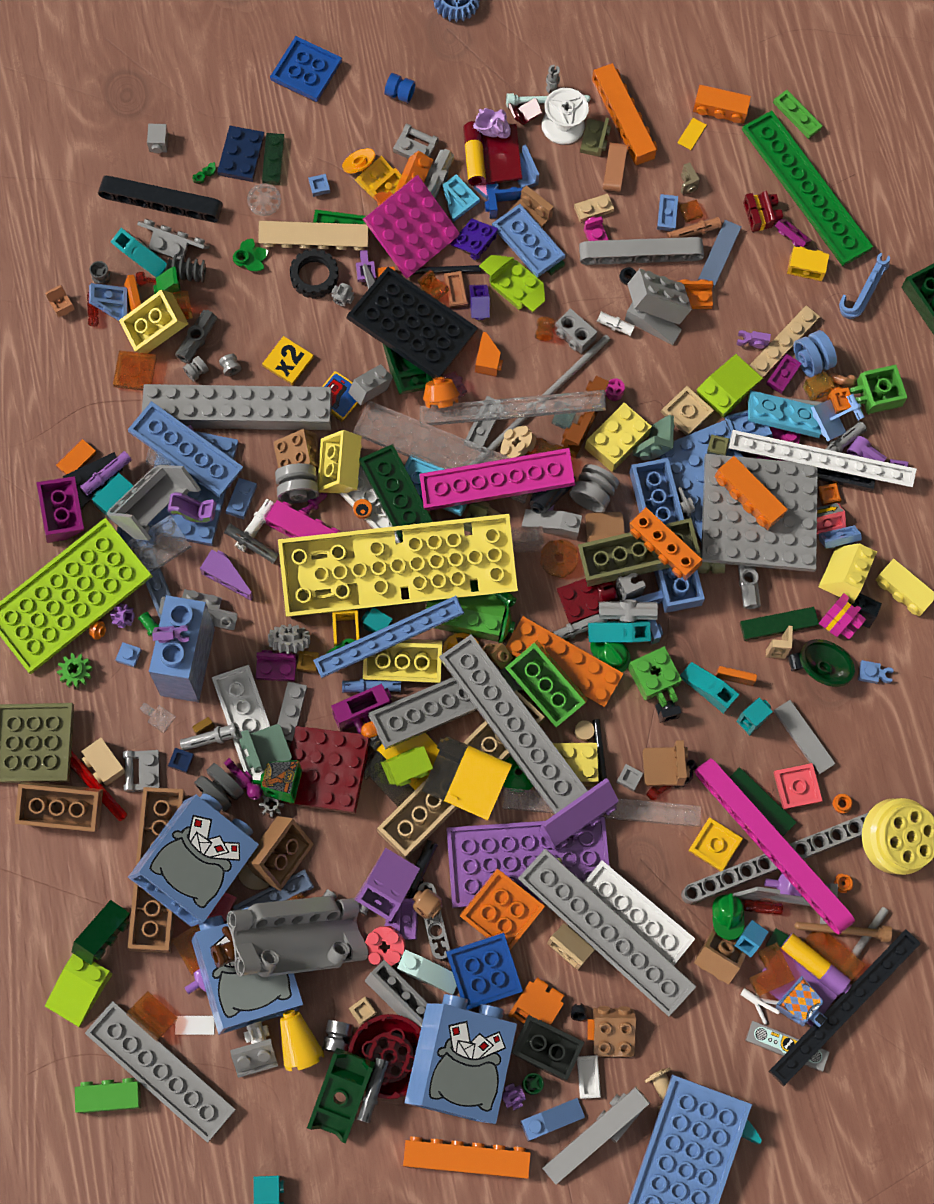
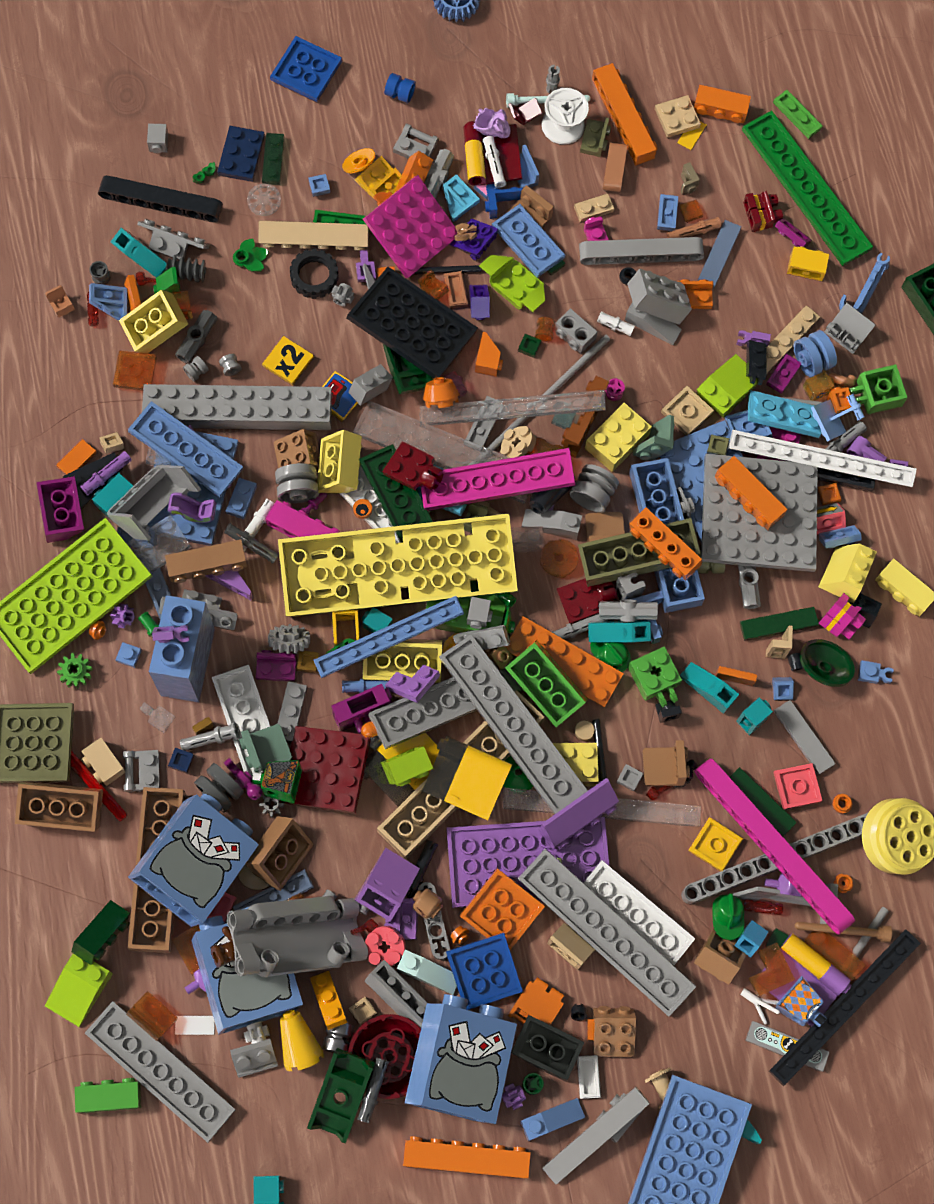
none -> tan plate [99,432,124,454]
none -> medium nougat brick [165,539,247,584]
none -> light orange plate [310,971,347,1030]
none -> clear red hand [350,919,379,935]
none -> dark red plate [382,441,444,490]
none -> medium lavender plate [385,665,440,703]
none -> orange plate [450,926,469,945]
none -> light grey plate [453,625,510,650]
none -> medium nougat piece [454,223,477,241]
none -> light grey brick [467,597,493,629]
none -> white pin [483,136,506,188]
none -> dark green tile [518,334,542,358]
none -> tan plate [655,95,701,138]
none -> black hinge [746,340,767,386]
none -> medium blue slope [772,677,794,700]
none -> light grey hinge [824,303,876,354]

